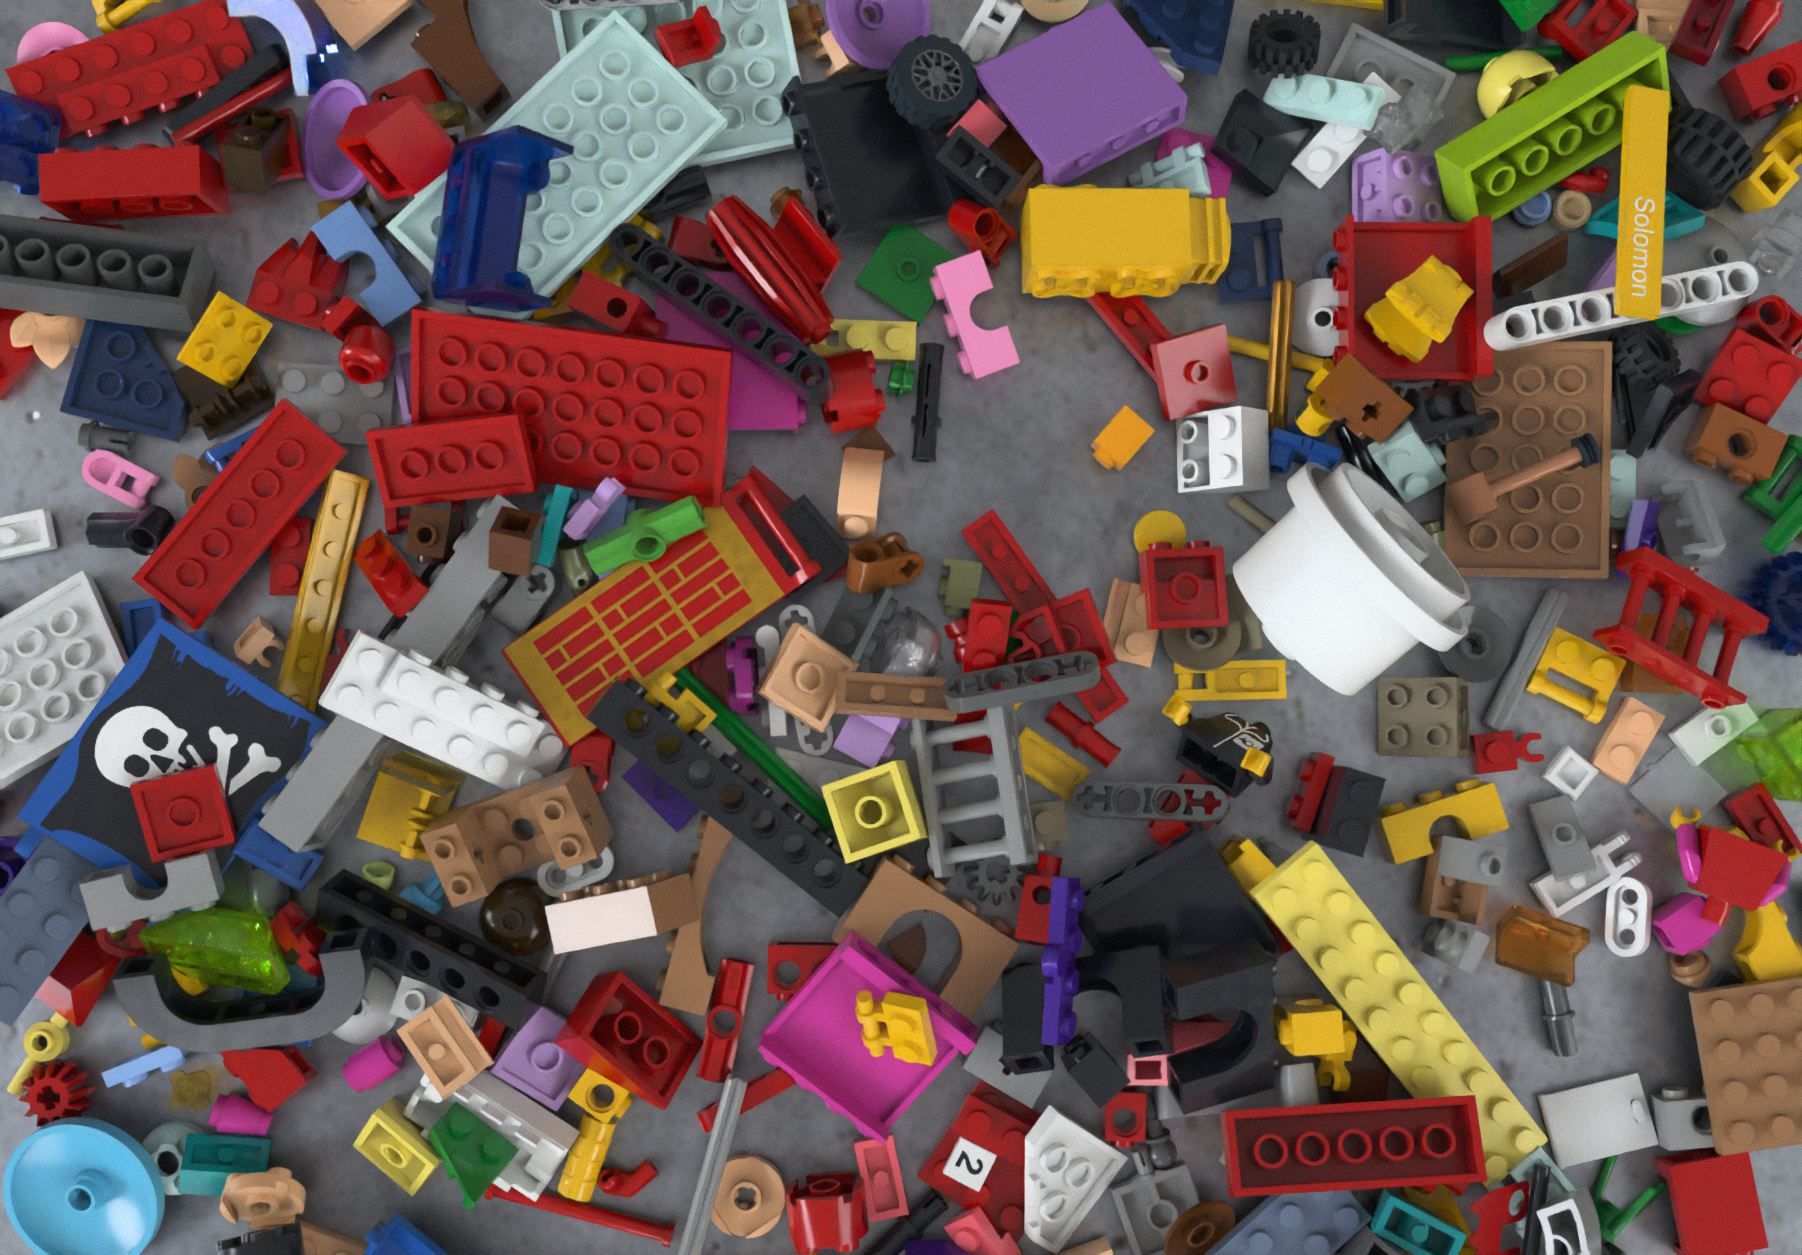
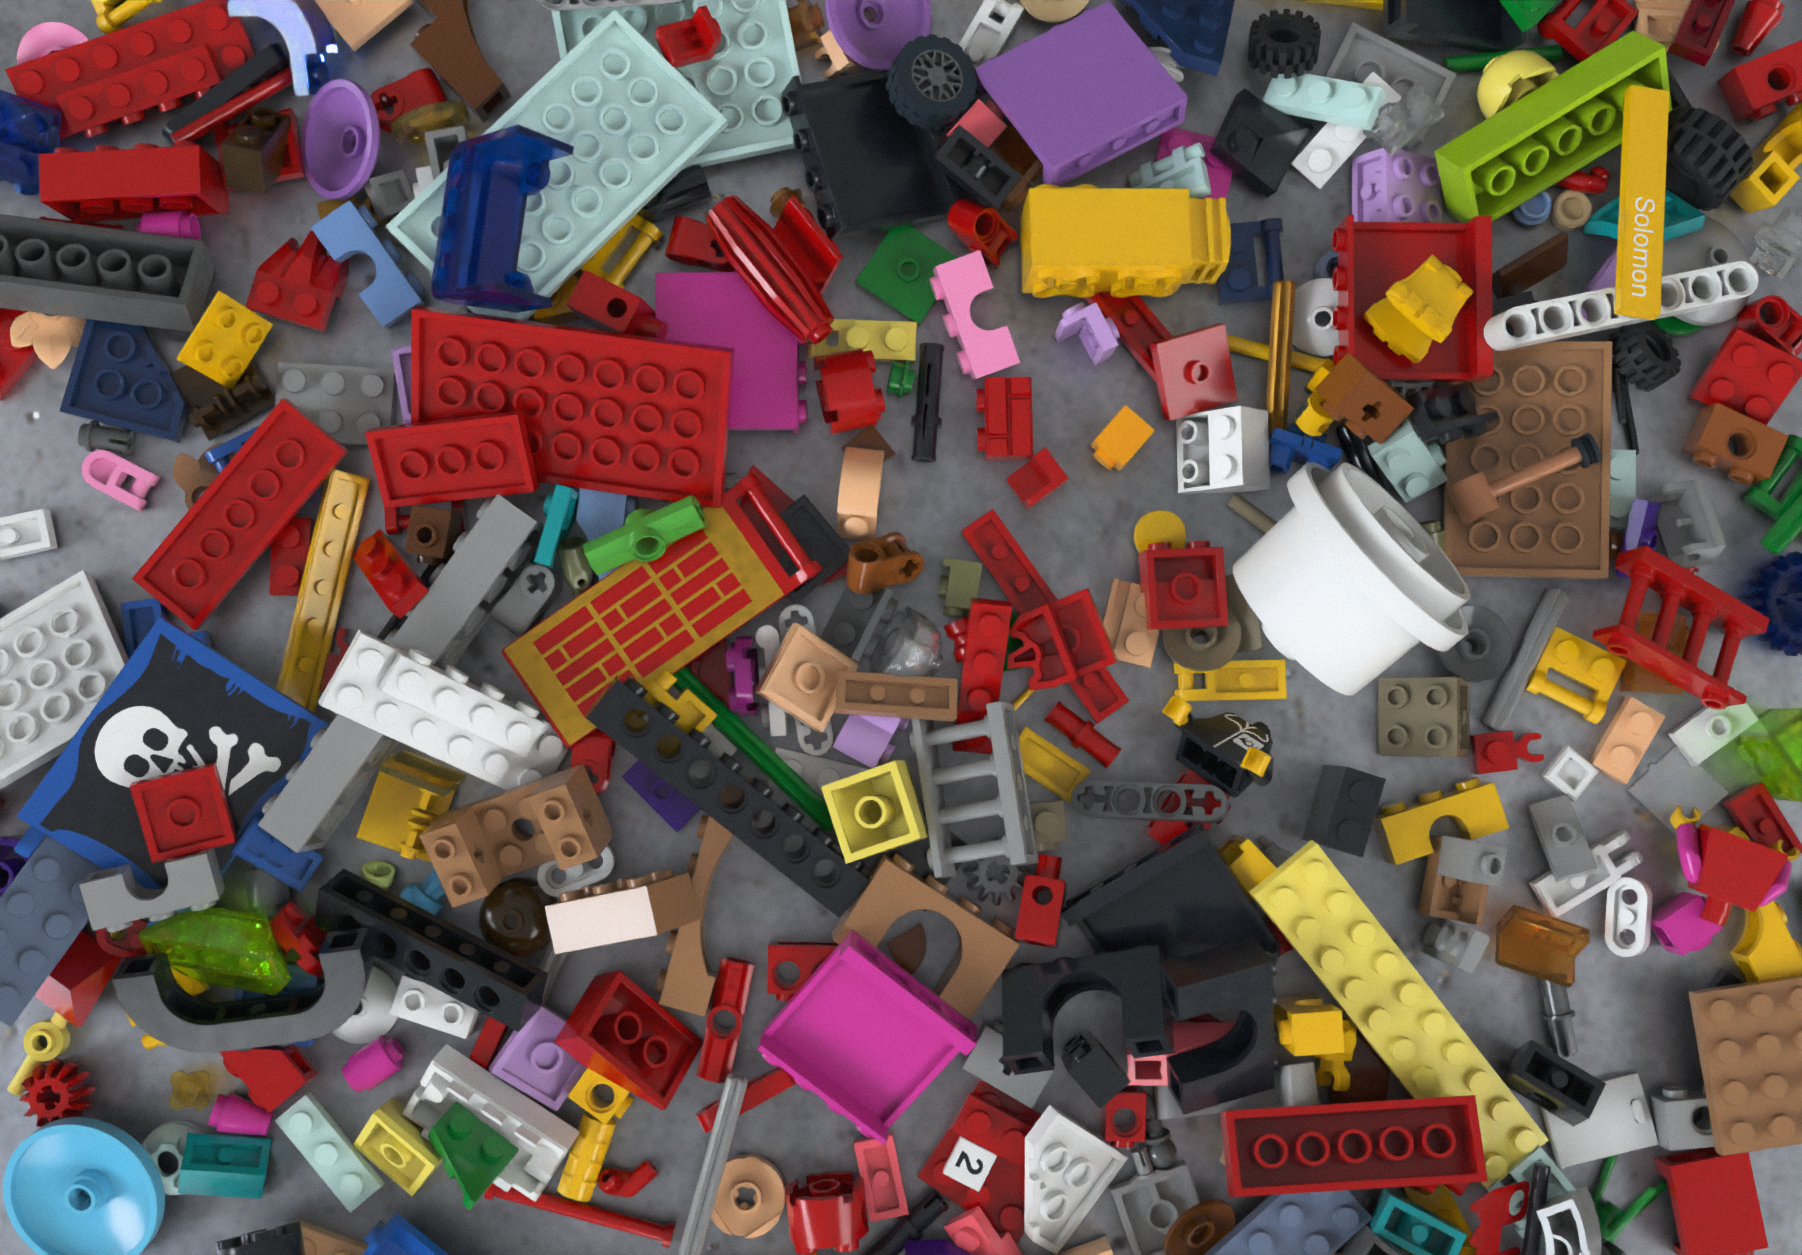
black piece [85,505,176,556] -> none
light blue plate [101,1045,191,1088] -> none
light nougat plate [219,1167,306,1230] -> none
light nougat tile [233,615,285,667] -> none
red bracket [320,295,387,342] -> none
red slope [335,94,463,200] -> none
red head [338,325,397,385] -> none
light nougat plate [397,995,495,1099] -> none
reddish brown brick [488,506,542,578] -> none
lavender plate [562,477,626,540] -> none
black beam [609,223,835,404] -> none
yellow plate [855,990,938,1066] -> none
dark grey beam [942,651,1101,713] -> none
dark purple hinge [1041,876,1085,1046] -> none
red plate [1284,752,1335,833] -> none
black tile [1626,368,1703,459] -> none
medium nougat plate [1669,950,1713,988] -> none
none -> dark pink brick [136,210,201,240]
none -> light aqua plate [275,1092,385,1213]
none -> red brick [976,377,1033,461]
none -> red panel [1006,447,1069,510]
none -> lavender bracket [1054,302,1120,367]
none -> black brick [1502,1040,1606,1126]

